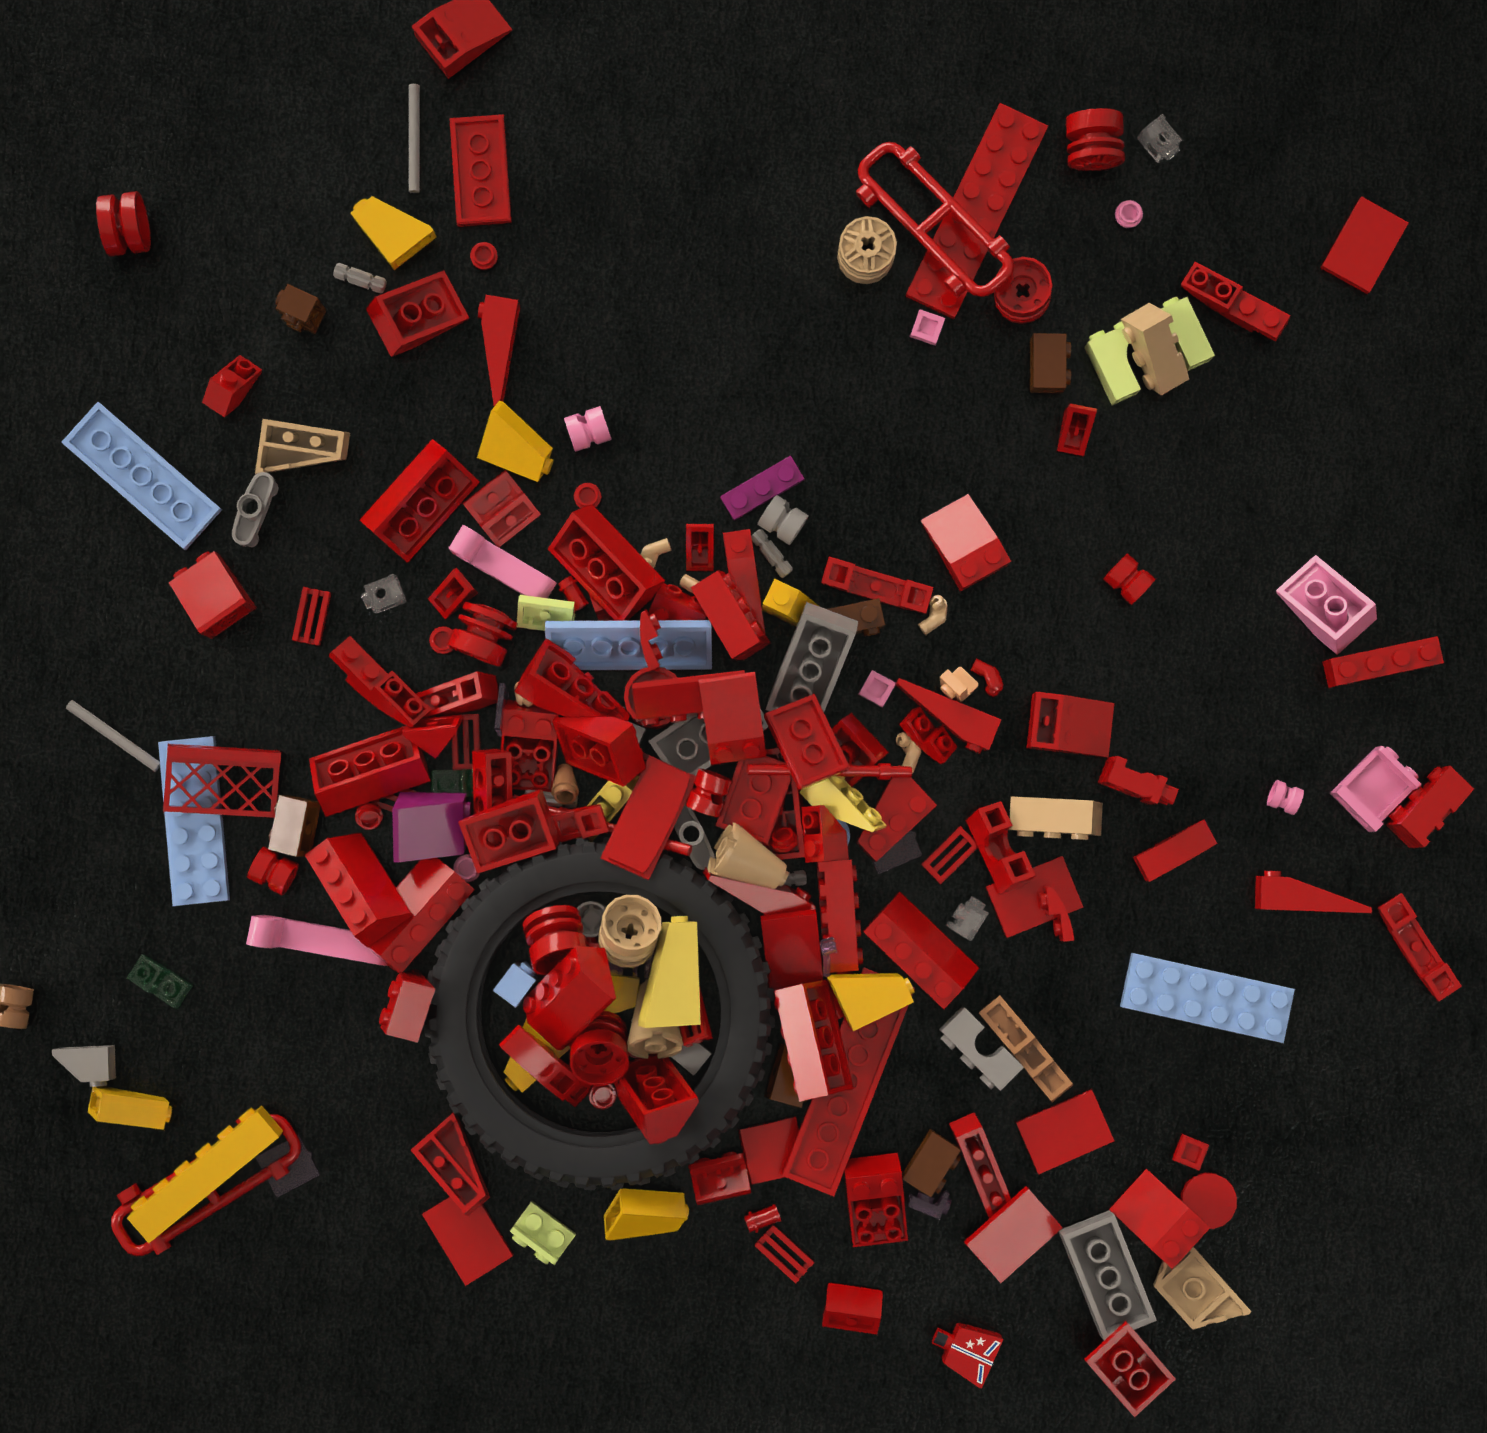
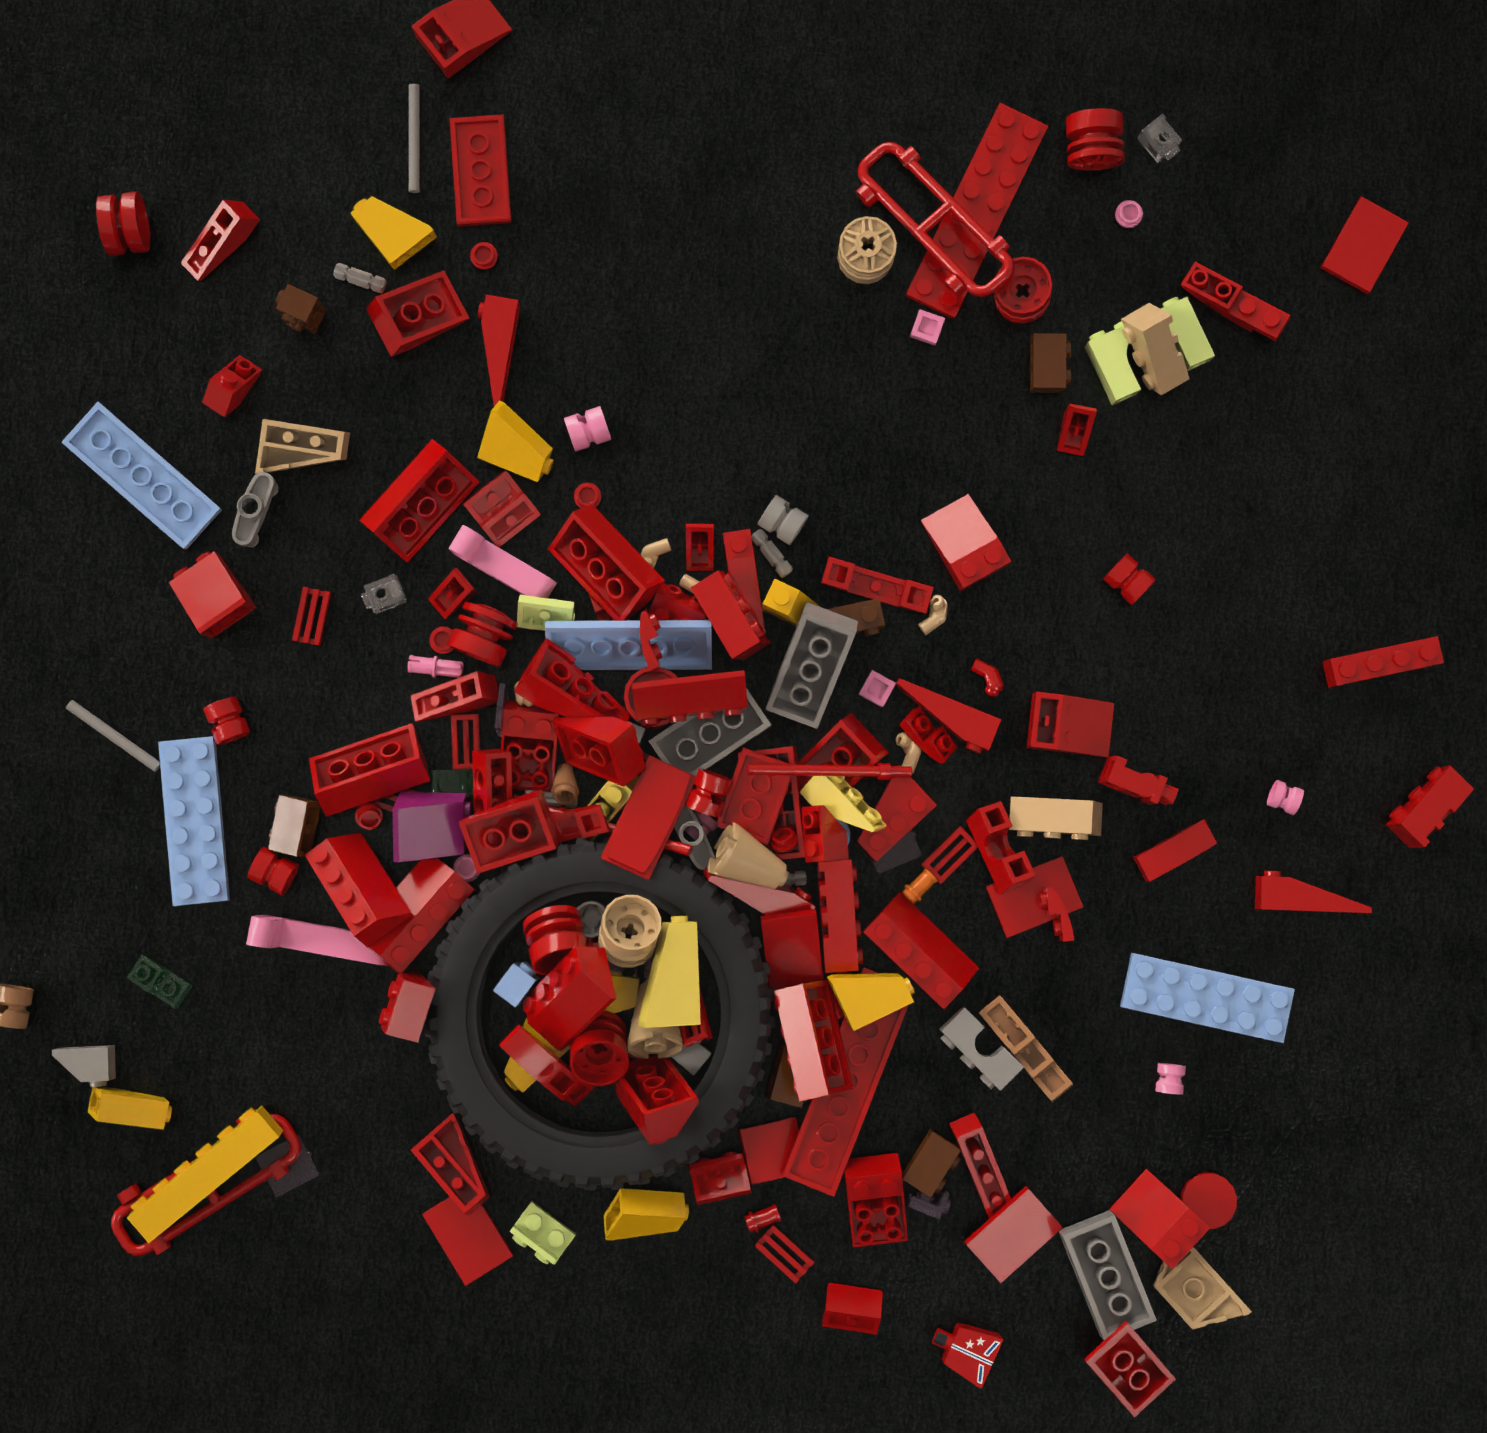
red fence [163,744,281,818] -> none
red slope [329,636,431,728] -> none
red slope [402,715,463,759] -> none
red pin [558,576,589,612] -> none
red plate [589,1084,617,1109] -> none
red slope [699,672,766,765] -> none
magenta plate [720,455,804,521] -> none
red tile [764,694,850,791] -> none
hand [820,937,838,977] -> none
light nougat bracket [940,667,978,703] -> none
clear brick [945,897,989,941] -> none
red tile [1015,1089,1114,1174] -> none
red tile [1172,1134,1209,1171] -> none
bright pink slope [1276,555,1377,655] -> none
bright pink panel [1330,746,1421,832] -> none
red slope [1378,893,1462,1001] -> none
none -> red slope [181,200,260,281]
none -> red wheel [203,696,251,745]
none -> bright pink axle [408,655,464,678]
none -> bright pink wheel [684,811,717,841]
none -> orange pin [902,869,937,904]
none -> bright pink wheel [1155,1063,1186,1094]

